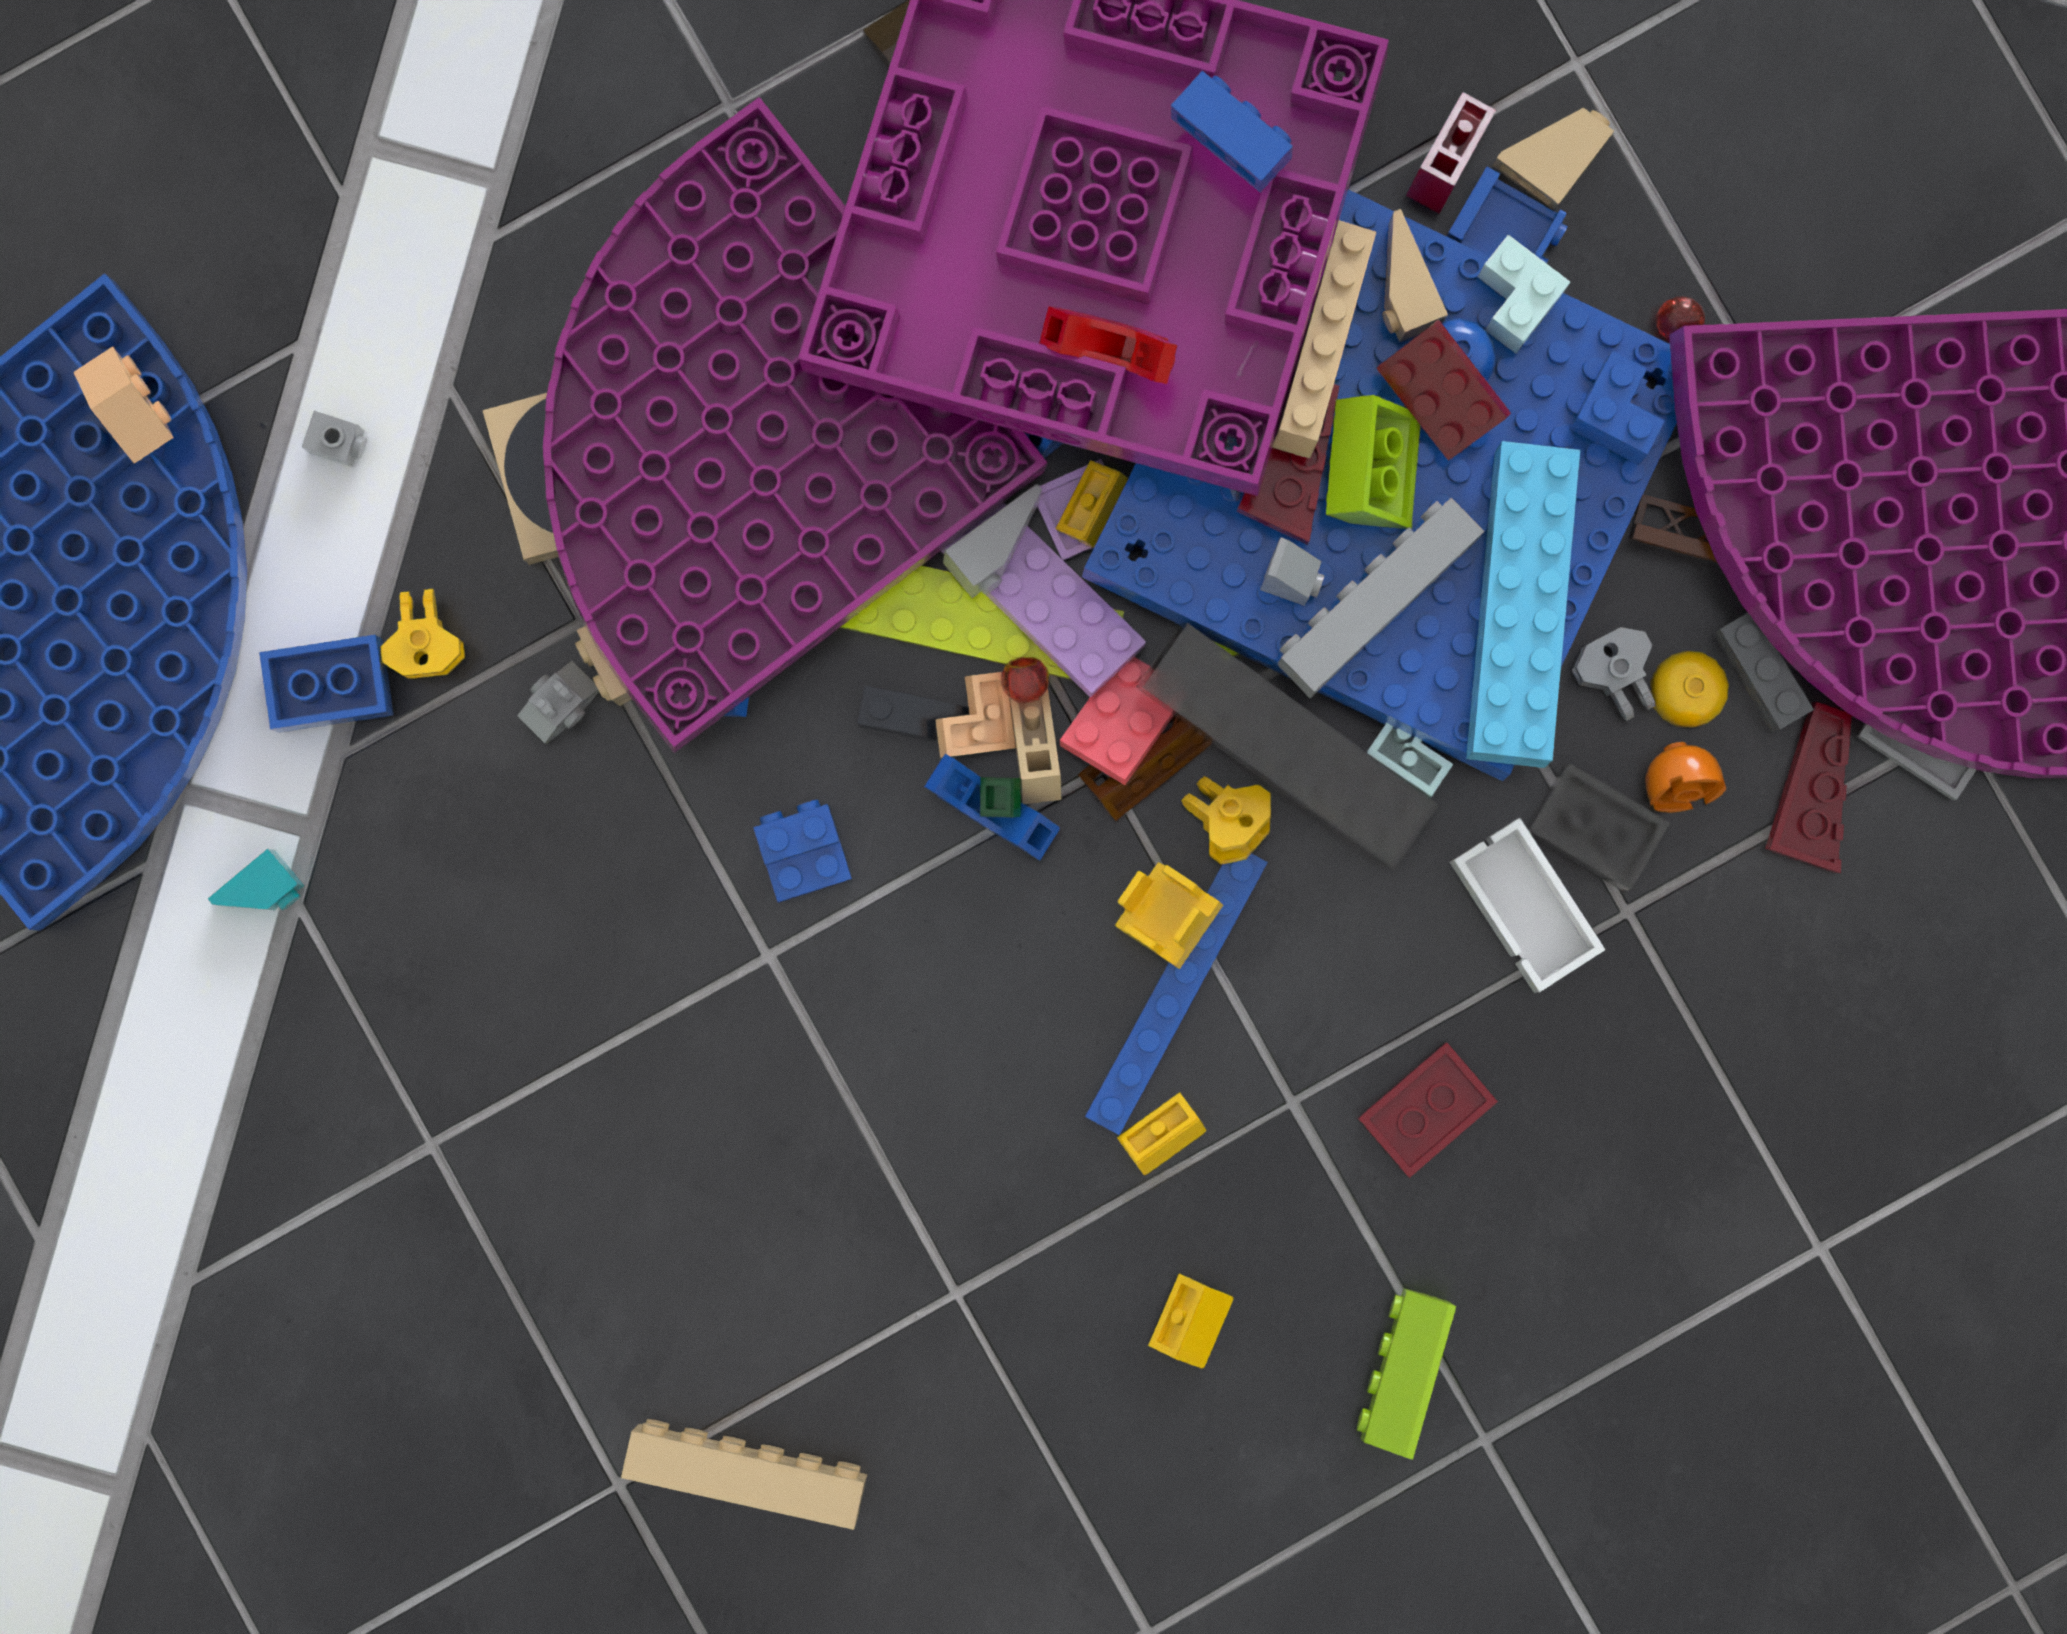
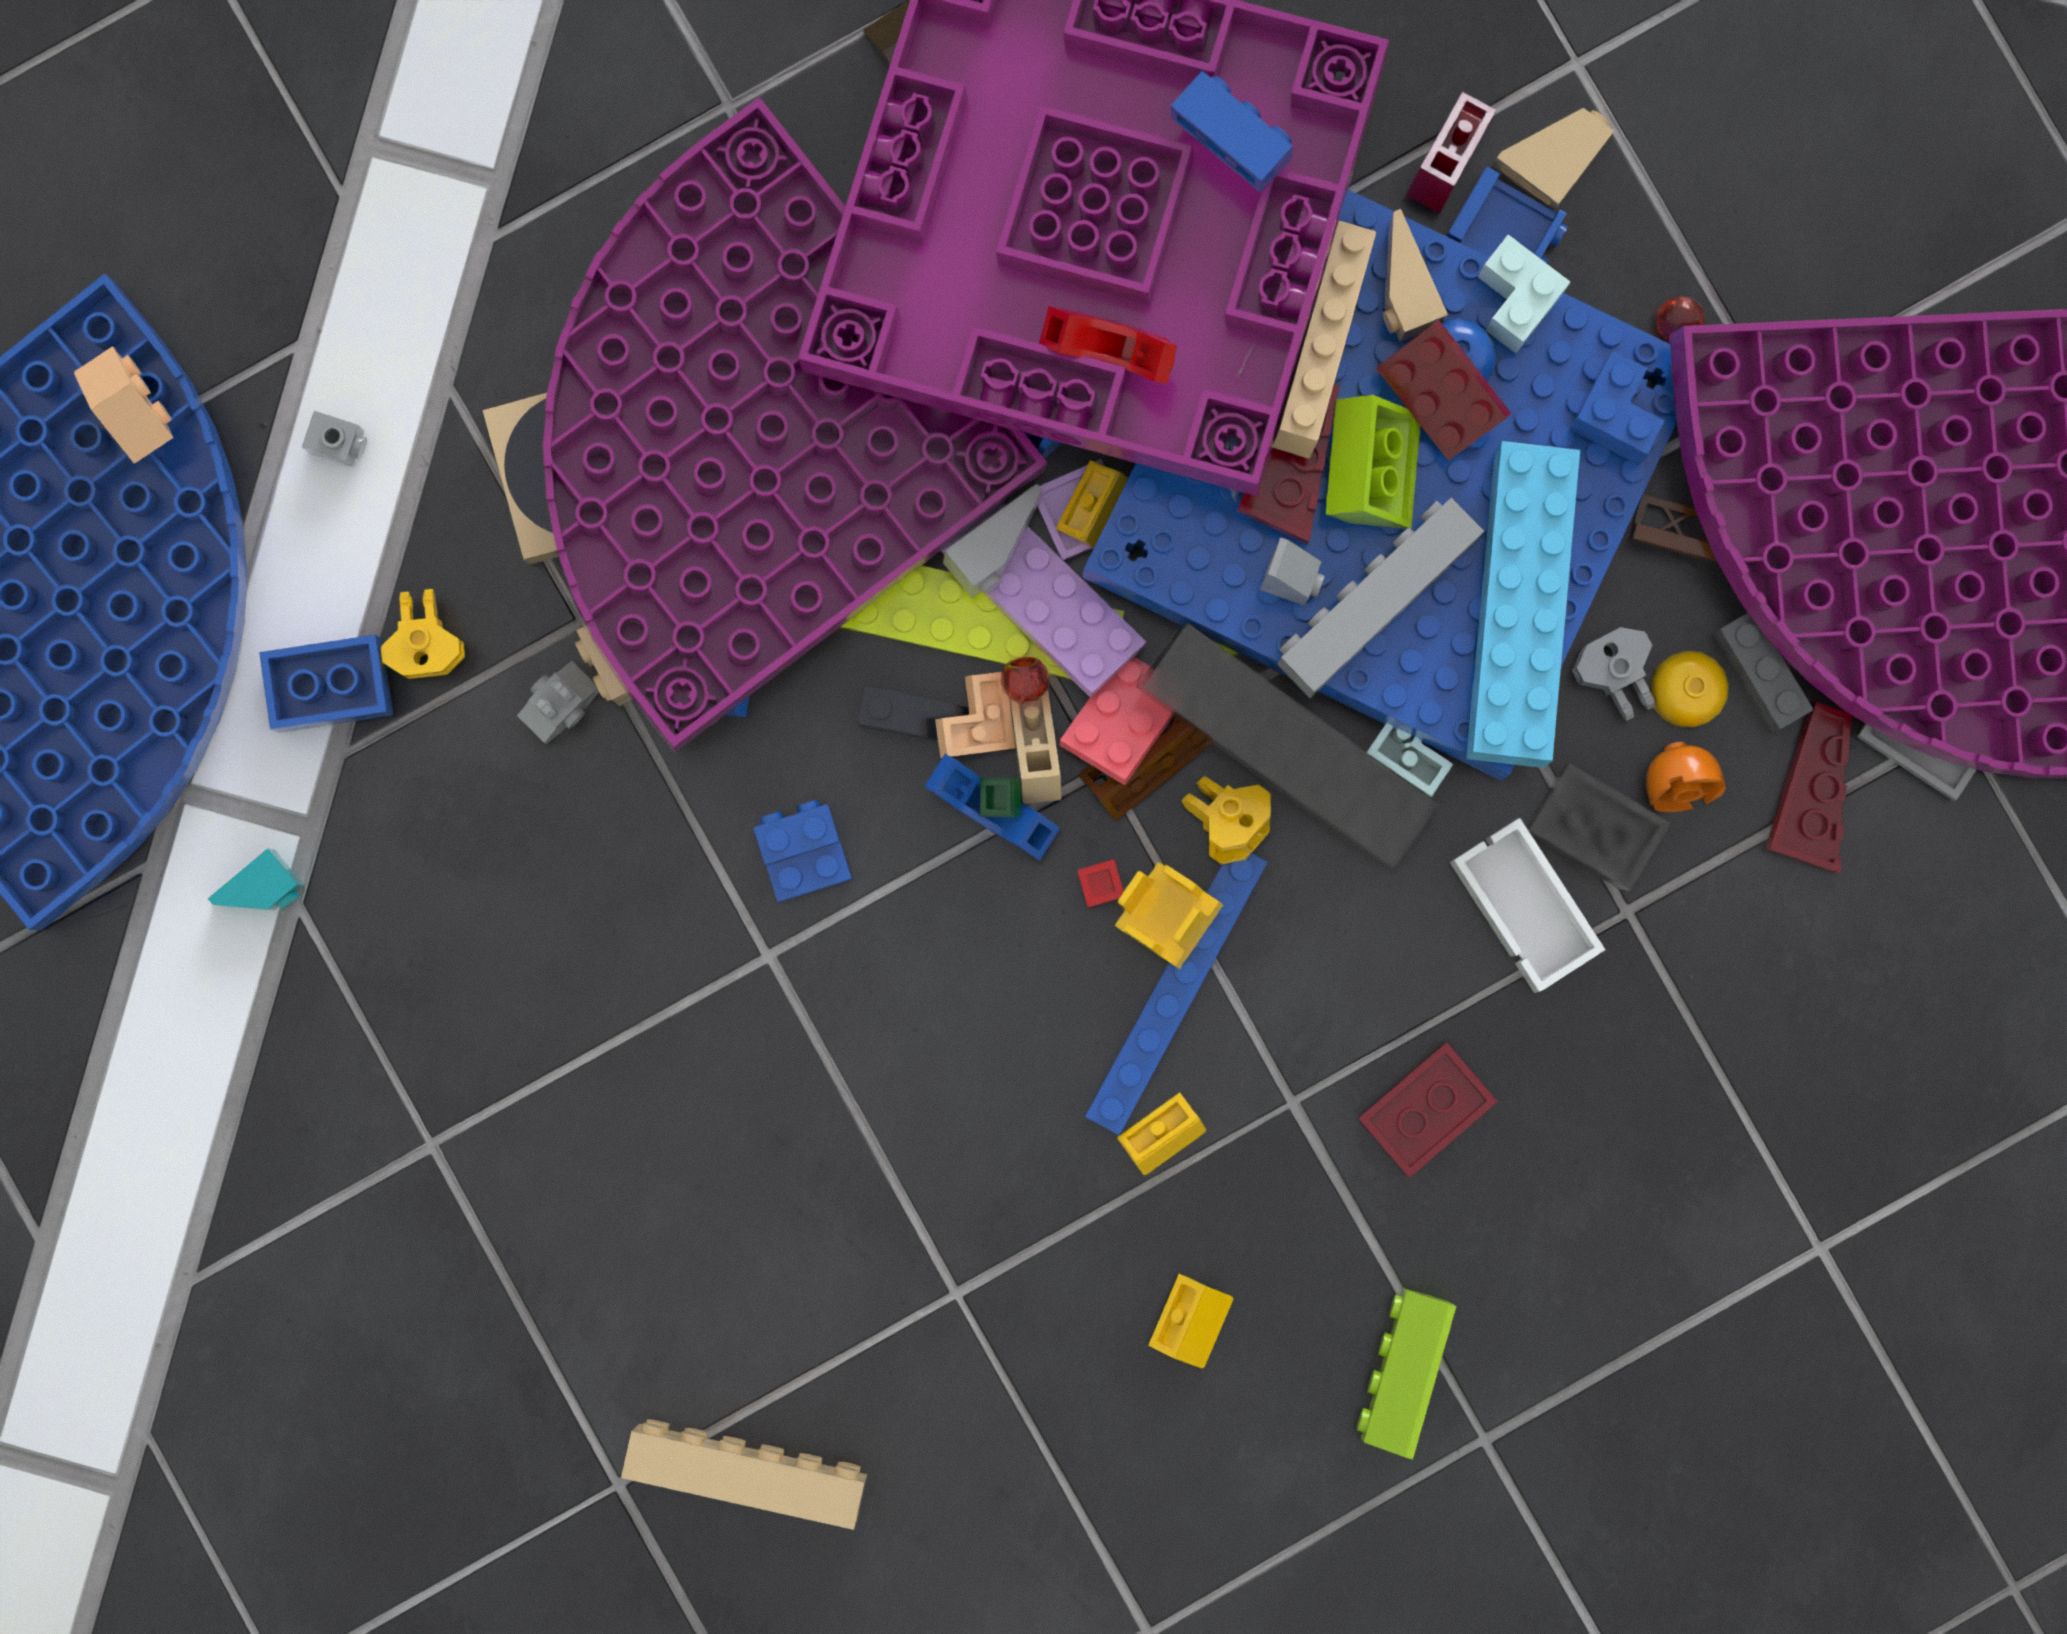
none -> red plate [1077,859,1124,908]

